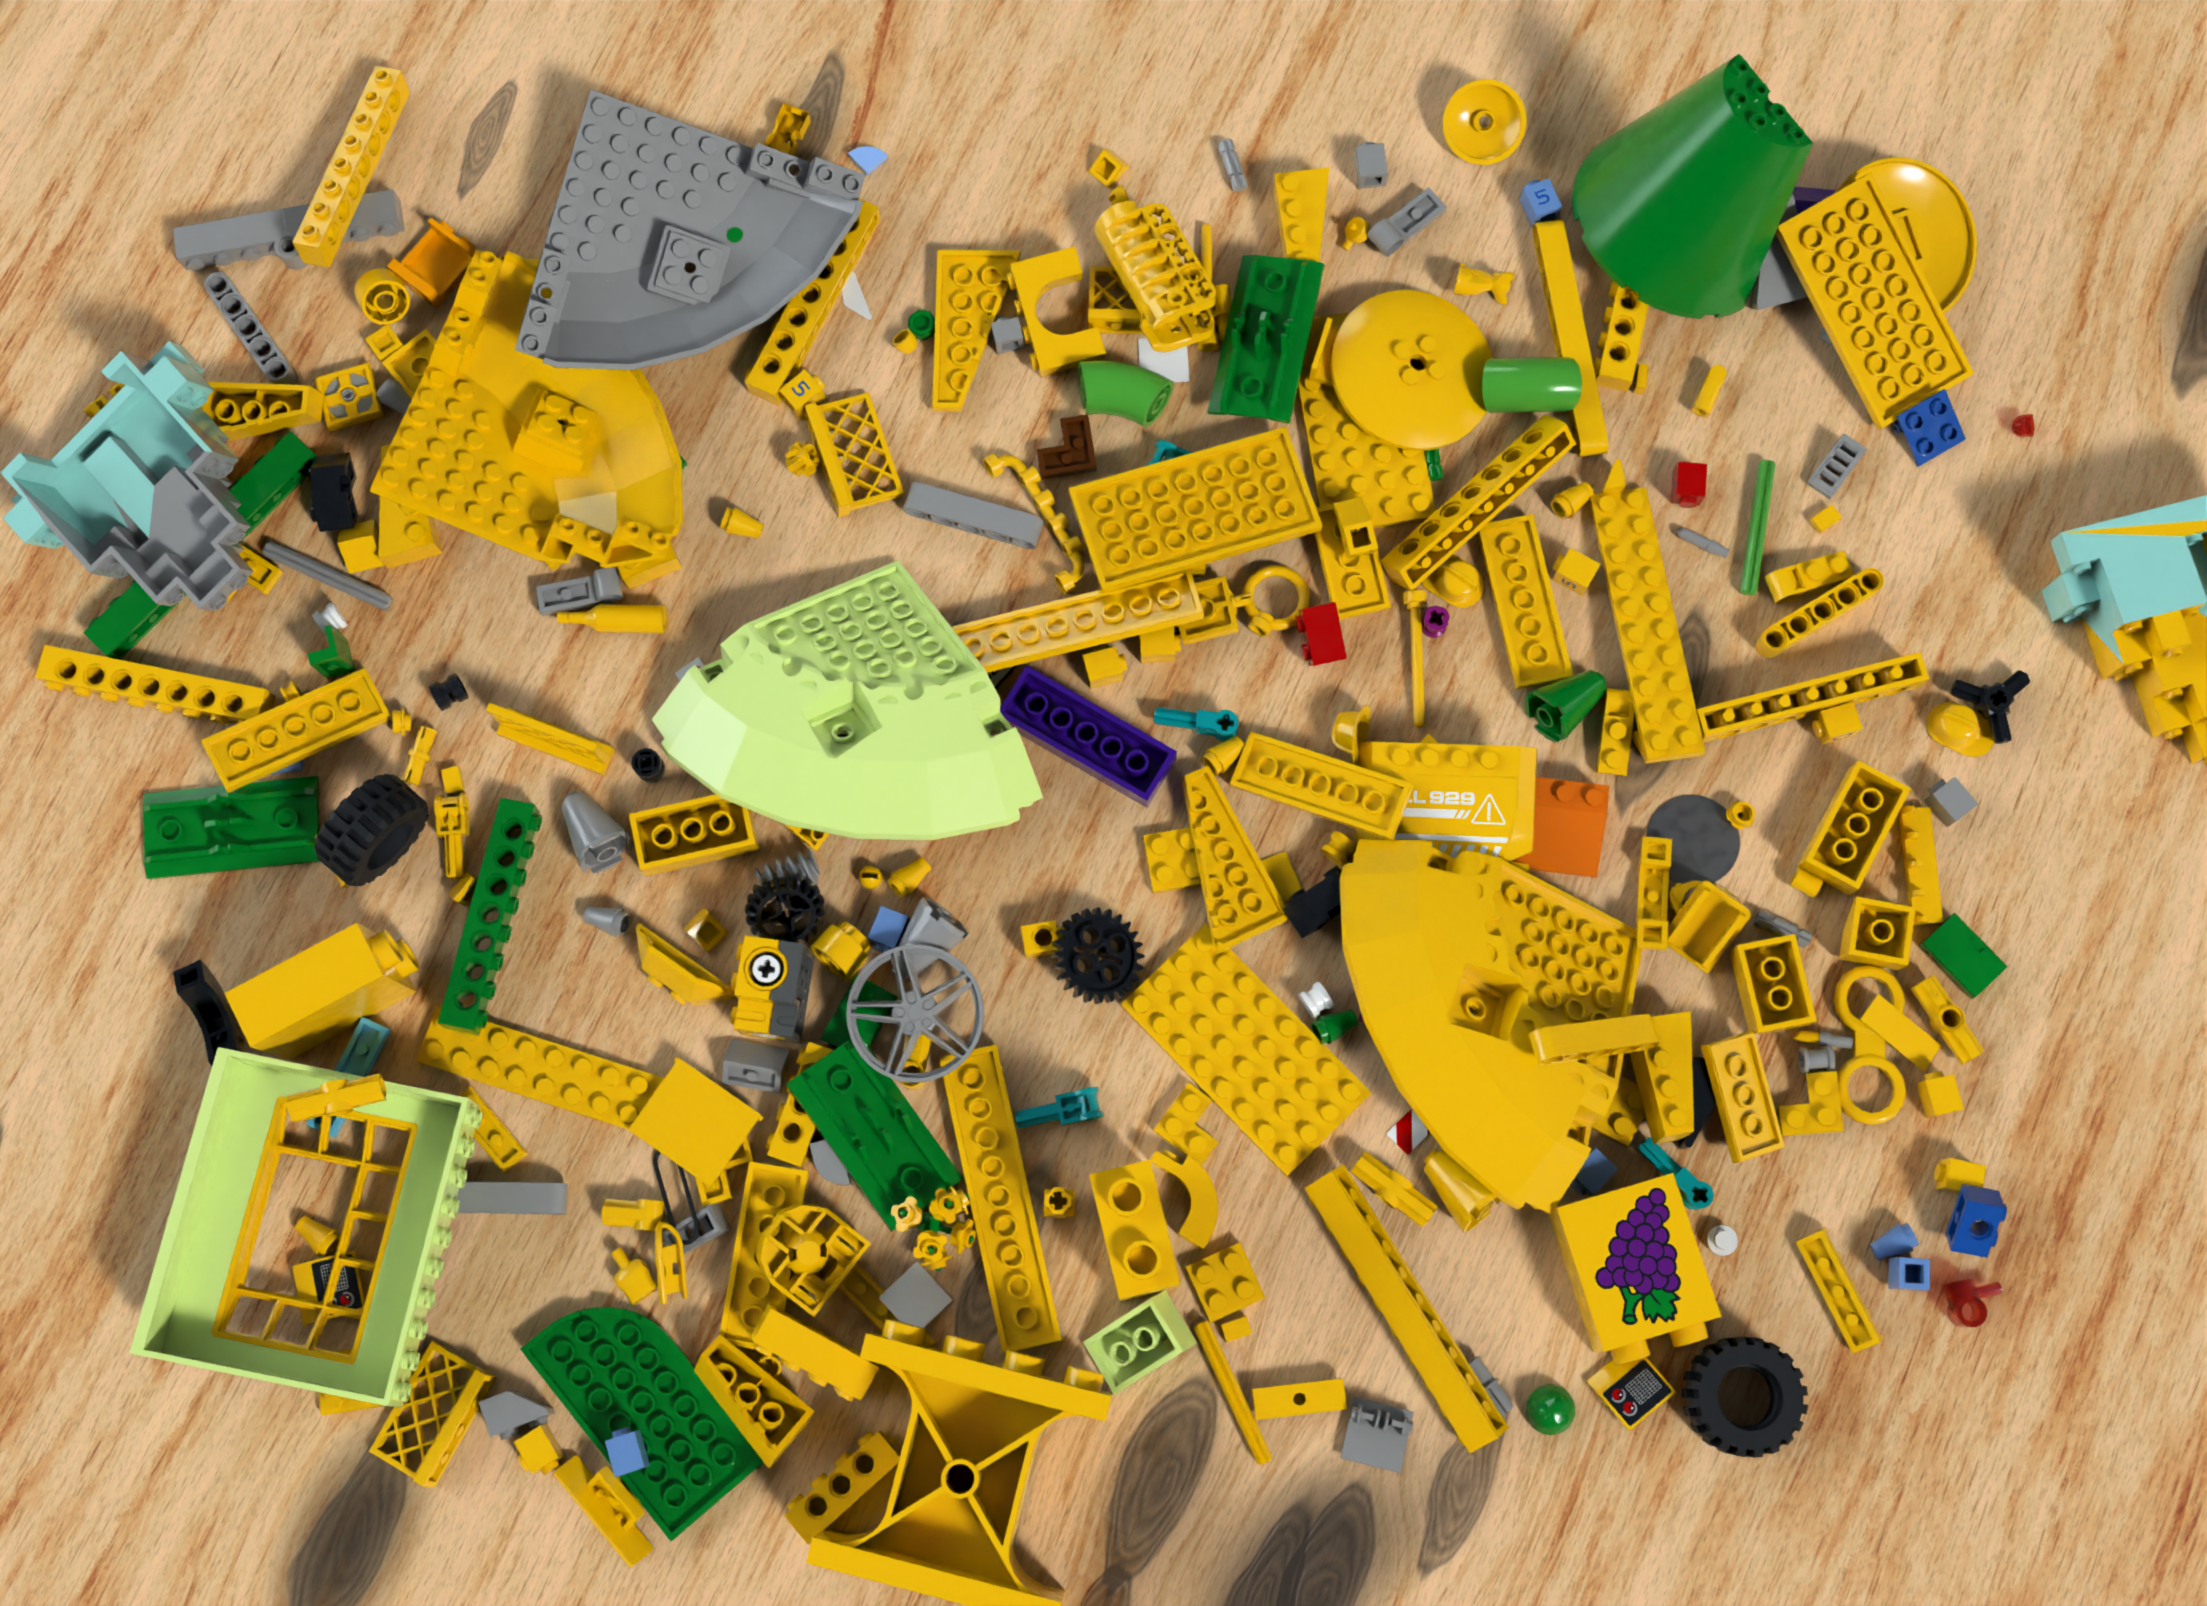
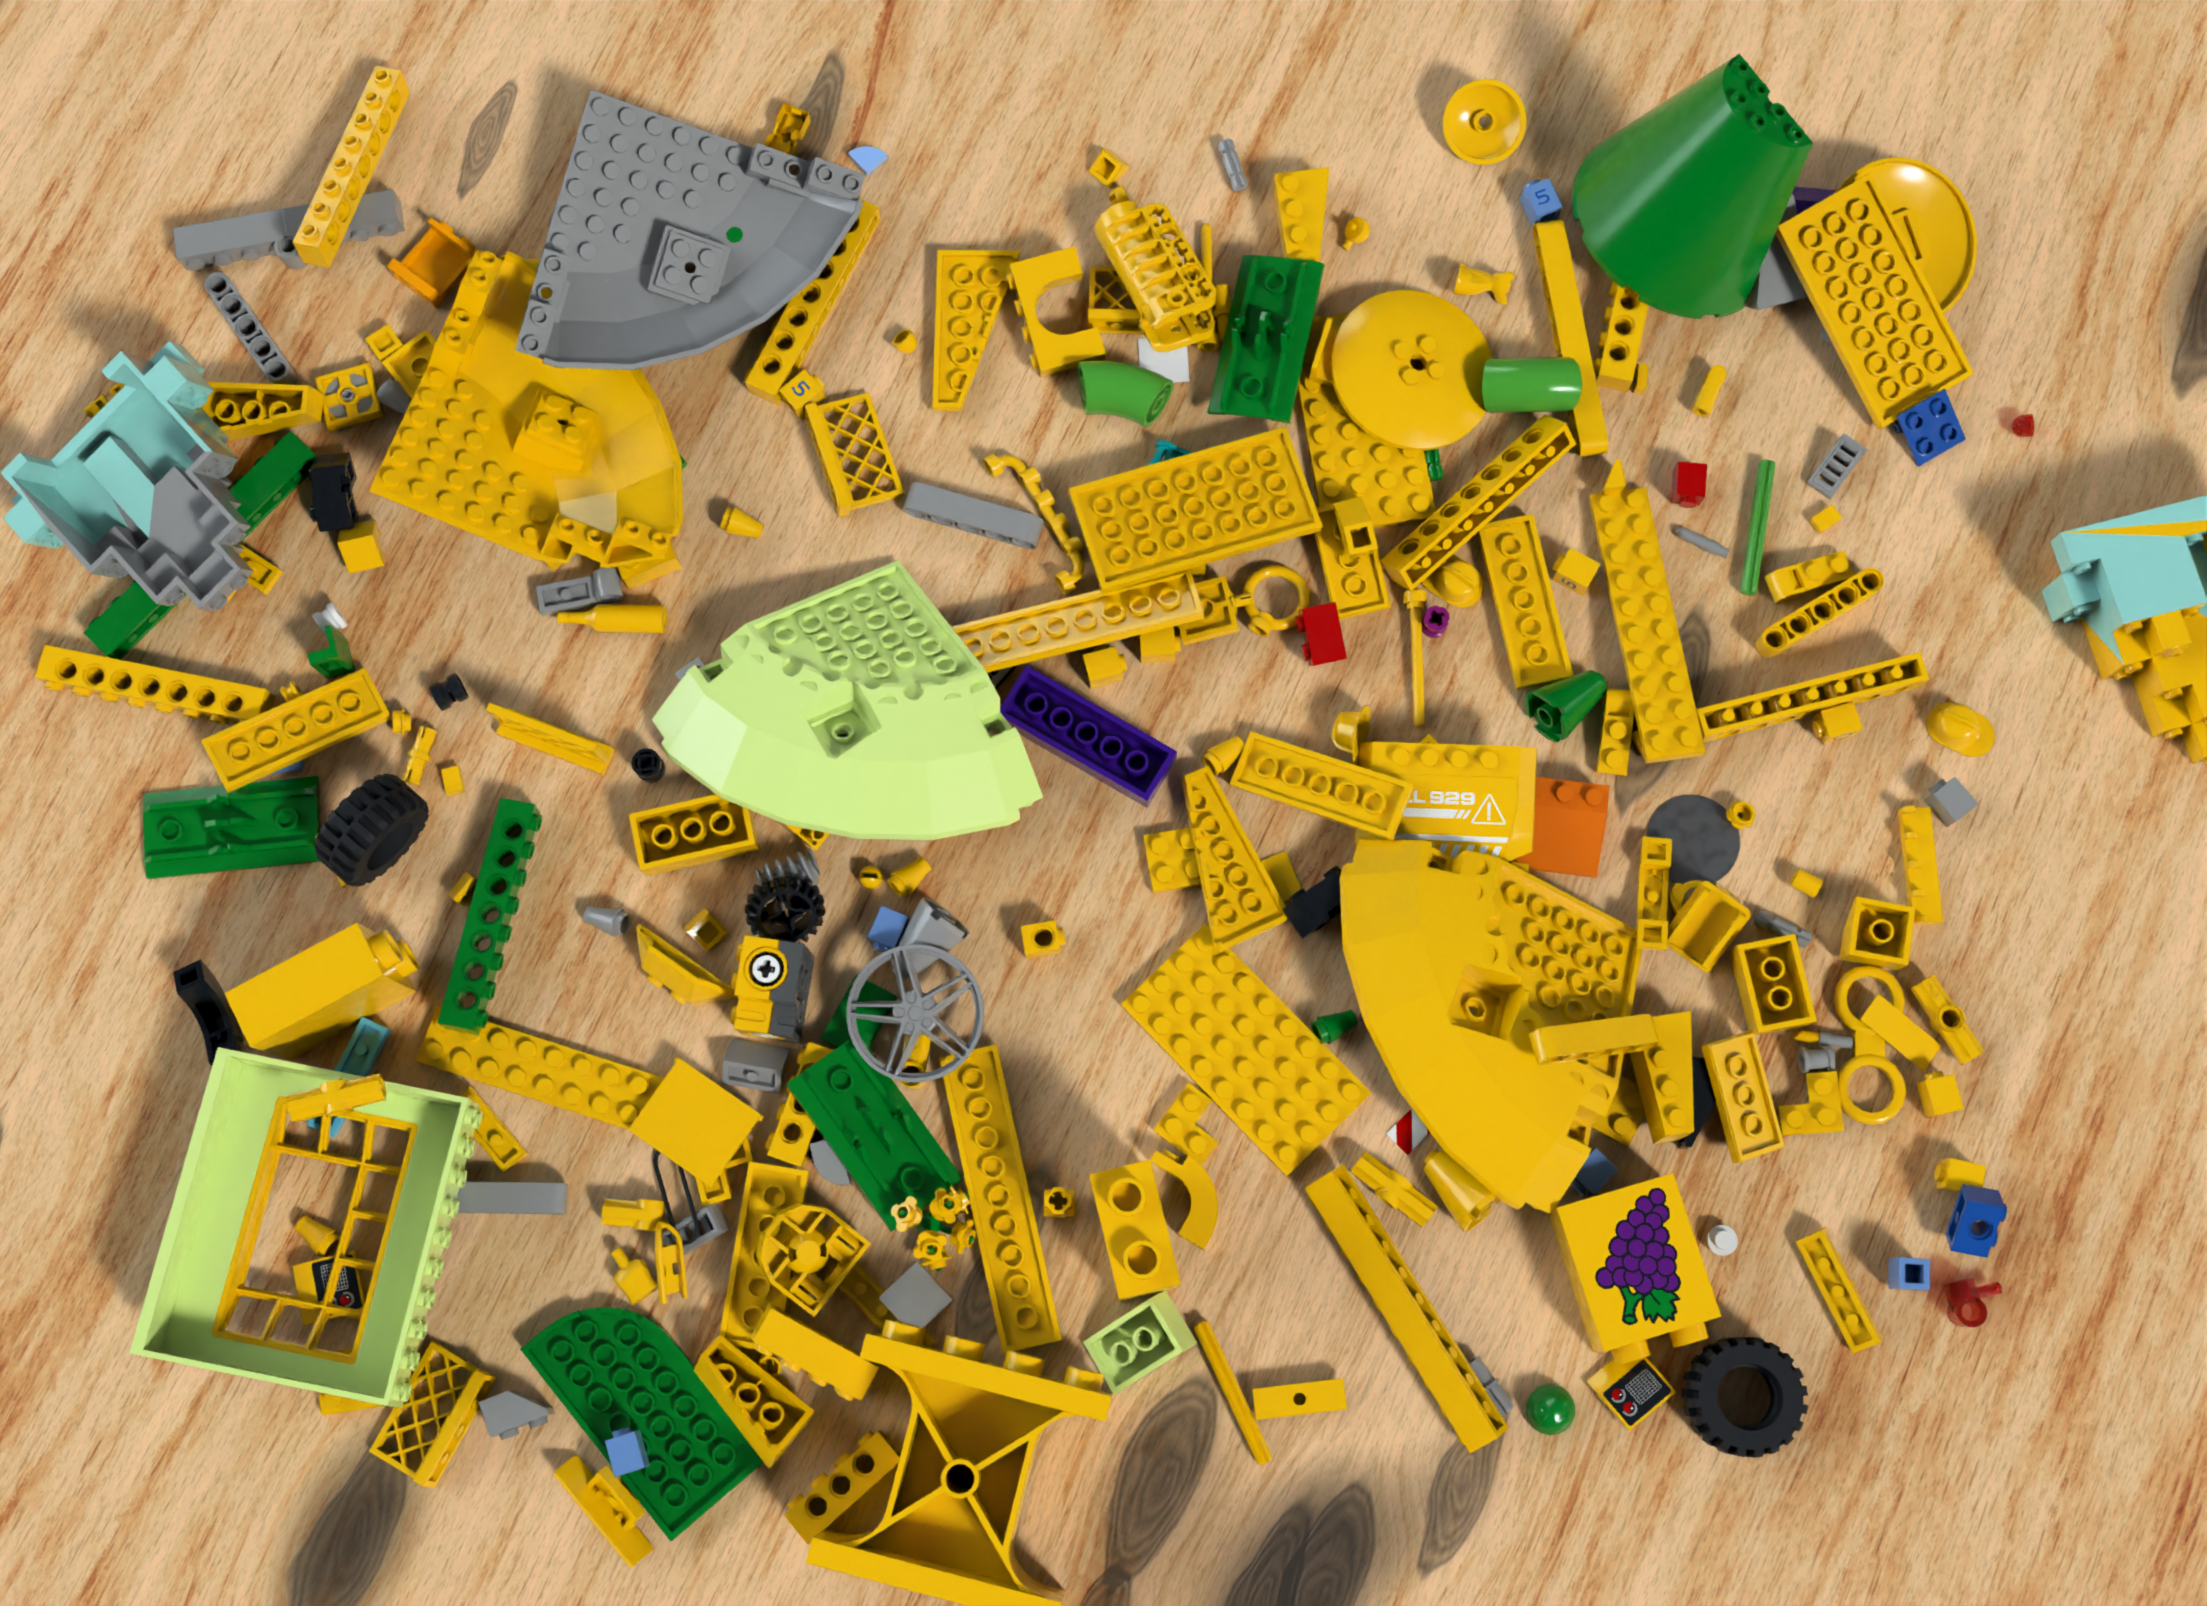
light grey axle [262,541,393,610] -> none
yellow piece [355,268,410,325] -> none
yellow wedge [378,444,443,569] -> none
yellow connector [434,793,470,879] -> none
yellow brick [514,1424,565,1475] -> none
light grey cone [561,792,634,873] -> none
yellow gear [785,441,820,477] -> none
yellow piece [810,922,870,981] -> none
white sticker [842,272,872,320] -> none
green tile [908,310,935,340] -> none
light grey plate [991,317,1024,354] -> none
teal connector [1015,1087,1104,1128] -> none
reddish brown plate [1037,415,1097,480] -> none
black gear [1050,907,1145,1004] -> none
teal connector [1153,707,1238,741] -> none
yellow plate [1185,1242,1265,1323] -> none
yellow piece [1221,1316,1252,1342] -> none
white wheel [1298,981,1334,1019] -> none
yellow wheel [1320,831,1357,867] -> none
light grey hinge [1340,1397,1414,1473] -> none
light grey brick [1354,142,1388,189] -> none
light grey plate [1367,187,1447,257] -> none
yellow cone [1550,481,1594,519] -> none
teal connector [1638,1137,1714,1210] -> none
yellow brick [1796,760,1911,895] -> none
medium blue cone [1869,1223,1919,1260] -> none
green piece [1919,913,2008,999] -> none
black bush [1951,670,2030,744] -> none

